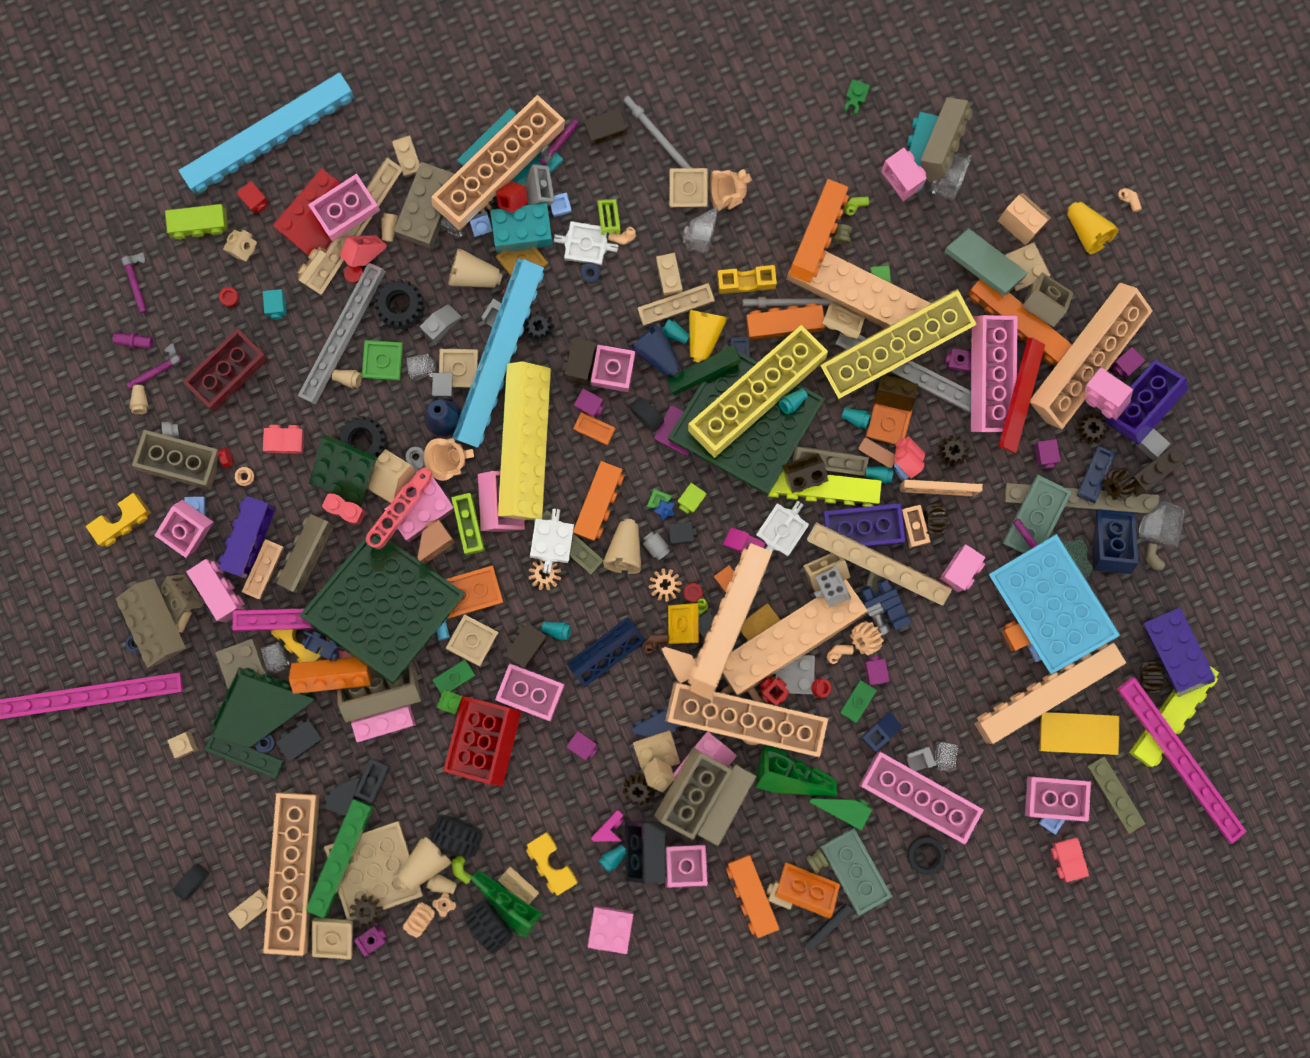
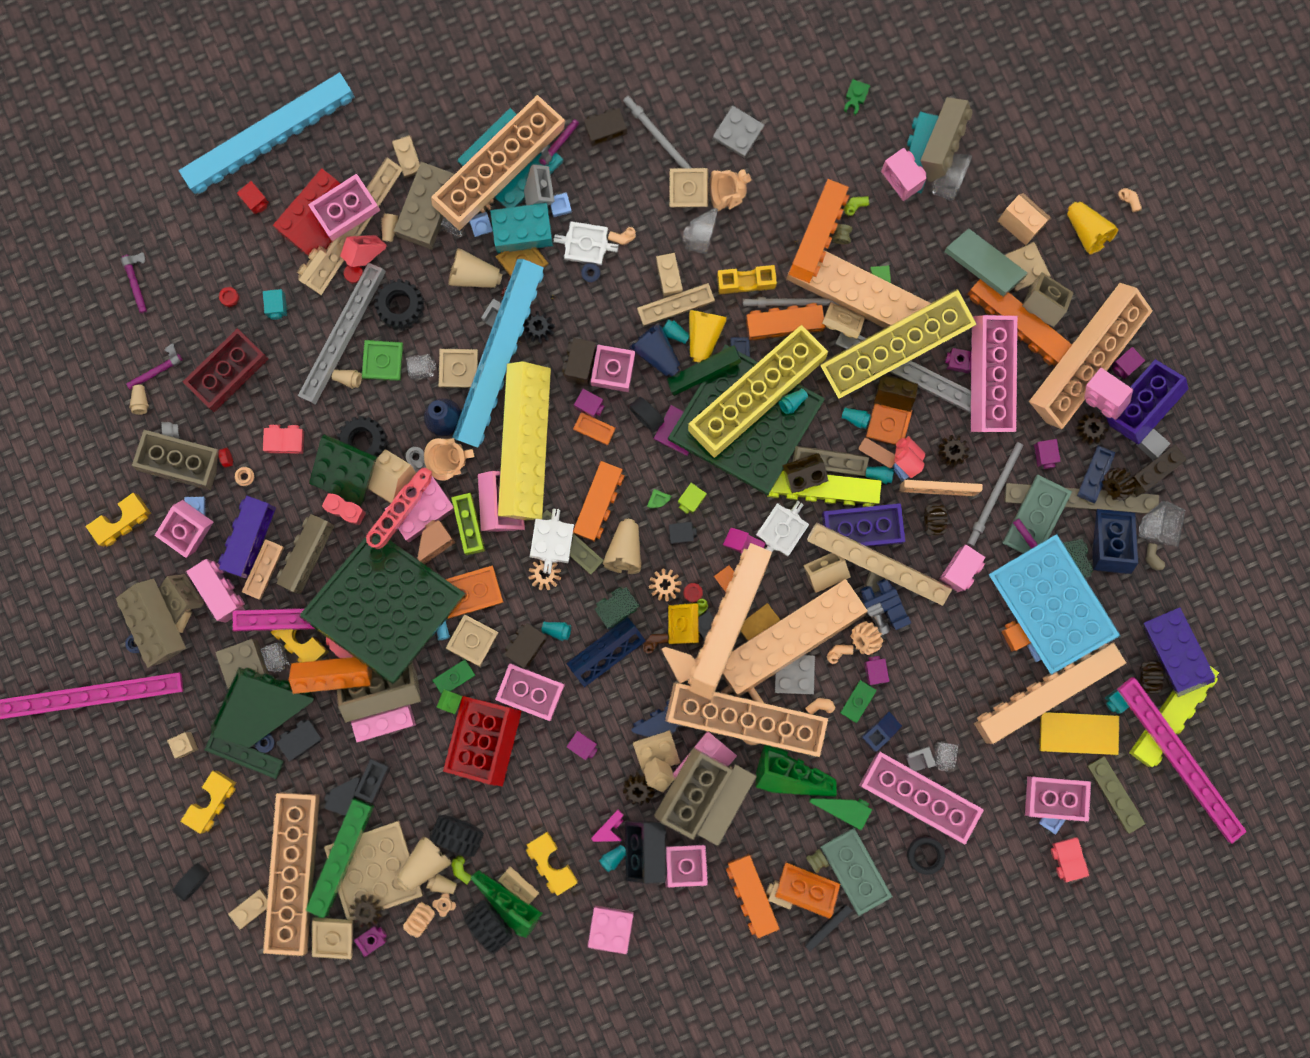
magenta pin [113,332,154,349] -> none
lime brick [165,204,228,239] -> none
tan brick [223,230,257,262] -> none
dark blue hinge [302,631,344,661] -> none
light grey slope [420,304,462,344] -> none
light grey panel [432,373,454,399] -> none
red brick [496,181,528,213] -> none
lime tile [597,199,620,235] -> none
light grey brick [643,532,670,561] -> none
blue piece [653,499,675,521] -> none
red brick [759,676,789,706] -> none
red tile [812,678,831,698] -> none
light grey piece [814,566,851,607] -> none
light nougat brick [902,505,930,548] -> none
red tile [999,338,1045,453] -> none
none -> yellow arch [181,770,236,834]
none -> clear green brick [594,587,640,630]
none -> light grey plate [713,106,764,158]
none -> light nougat arm [805,698,835,715]
none -> light grey bar [967,442,1024,547]
none -> teal brick [1105,684,1129,713]

